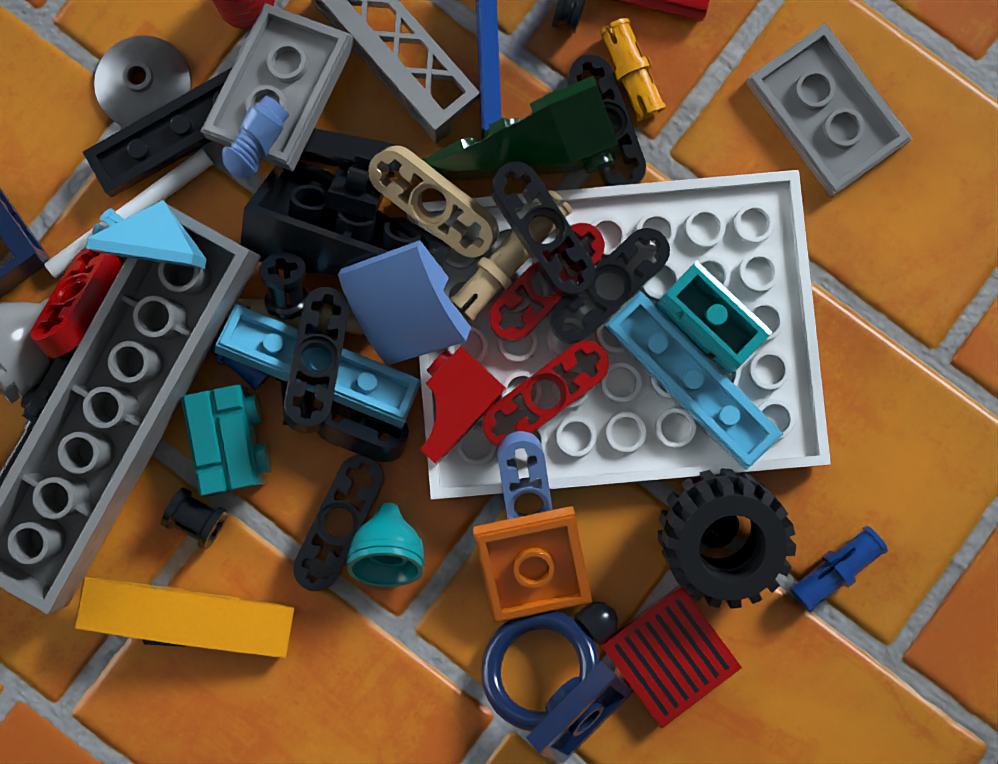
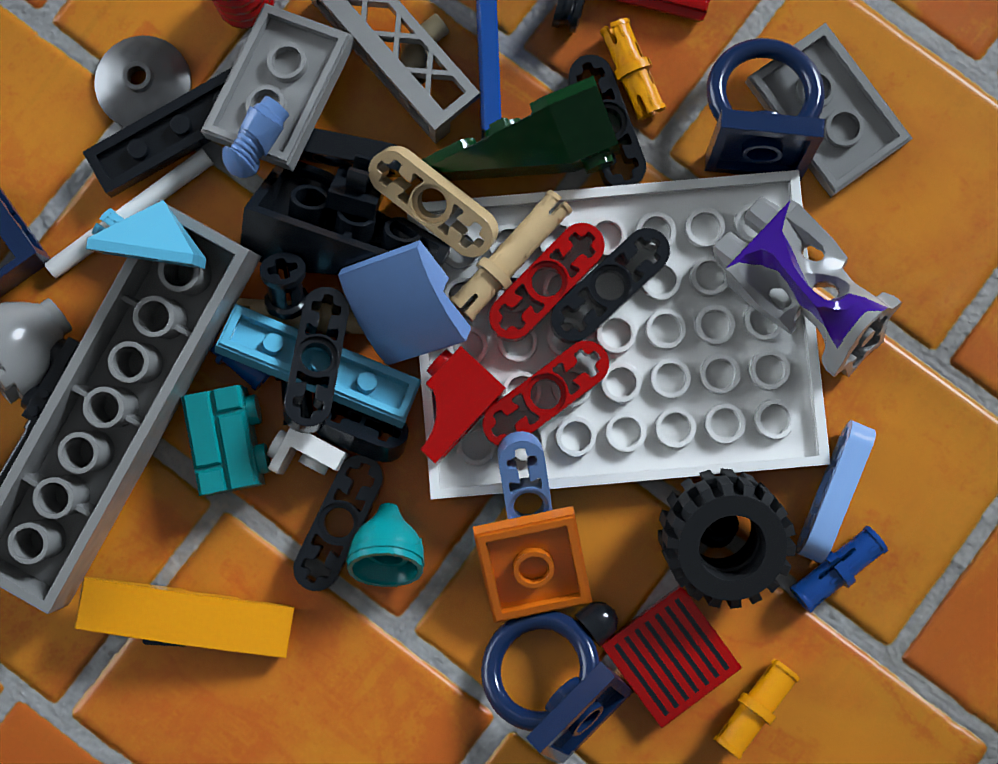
red beam [30,247,123,358] -> none
black bush [161,487,228,550] -> none
black beam [491,162,595,297] -> none
medium azure tile [603,291,783,470] -> none
teal brick [655,261,772,375] -> none
none -> white bracket [267,427,350,475]
none -> dark tan arm [399,13,450,84]
none -> dark blue tile [705,38,825,181]
none -> light grey hips [712,197,902,377]
none -> light orange pin [713,658,800,760]
none -> light blue beam [796,420,876,564]

